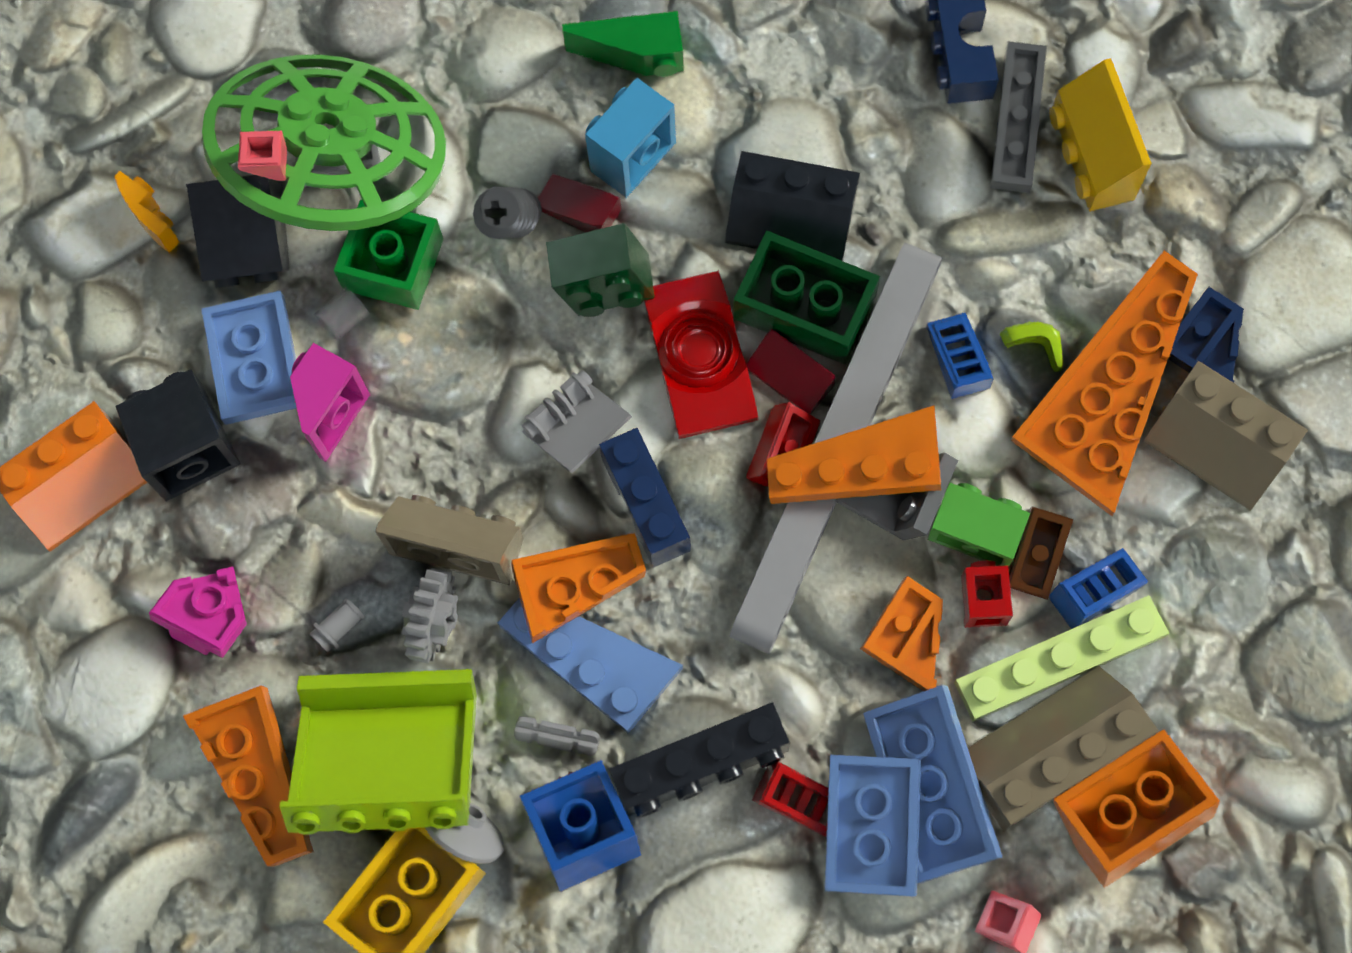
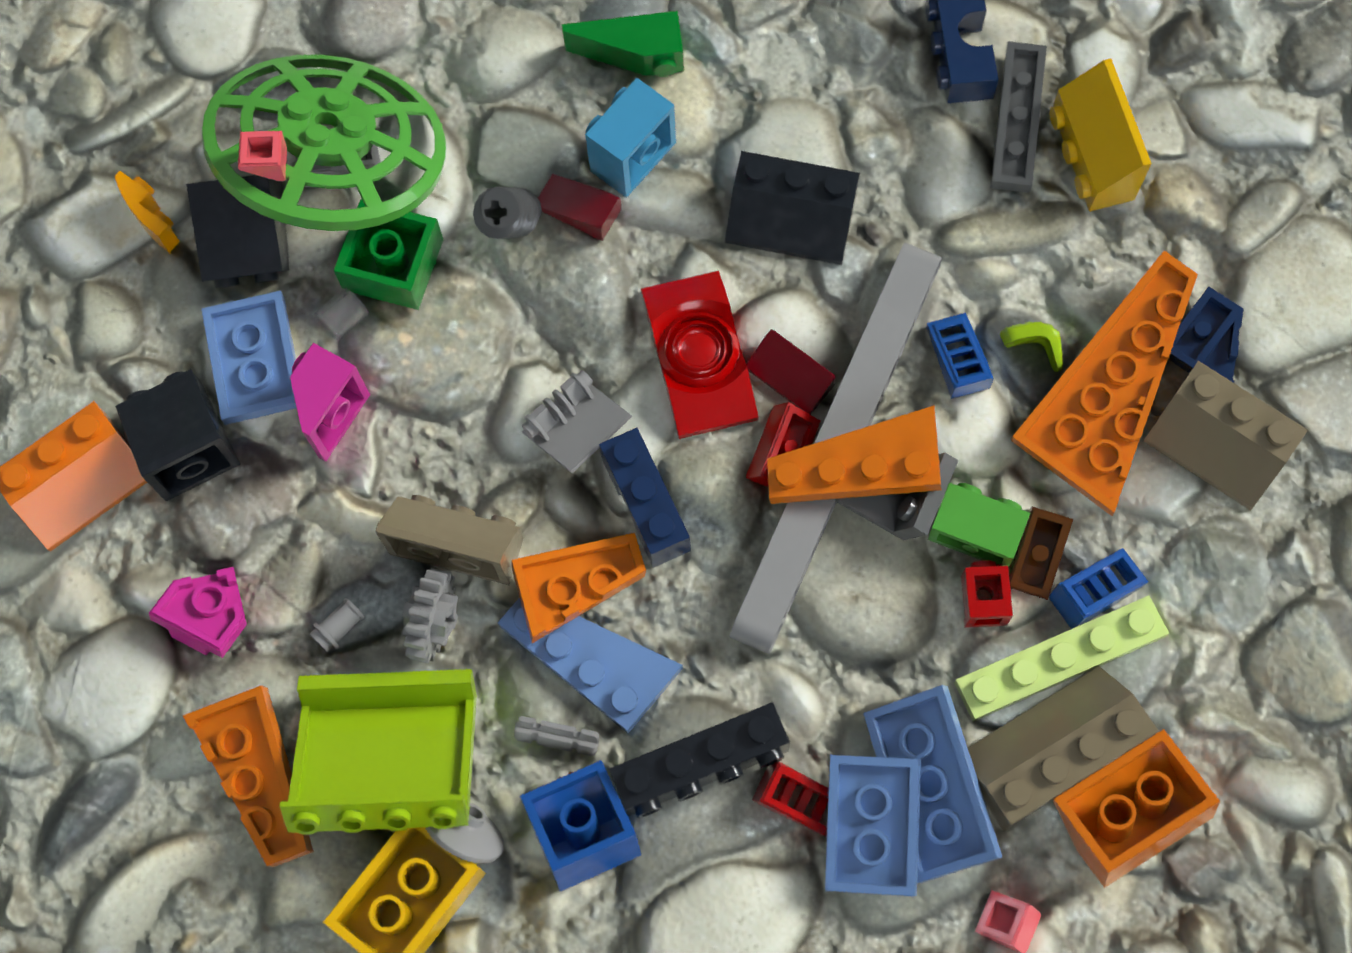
dark green brick [546,223,655,317] -> none
dark green brick [733,231,880,364] -> none
orange wing [860,576,943,691] -> none

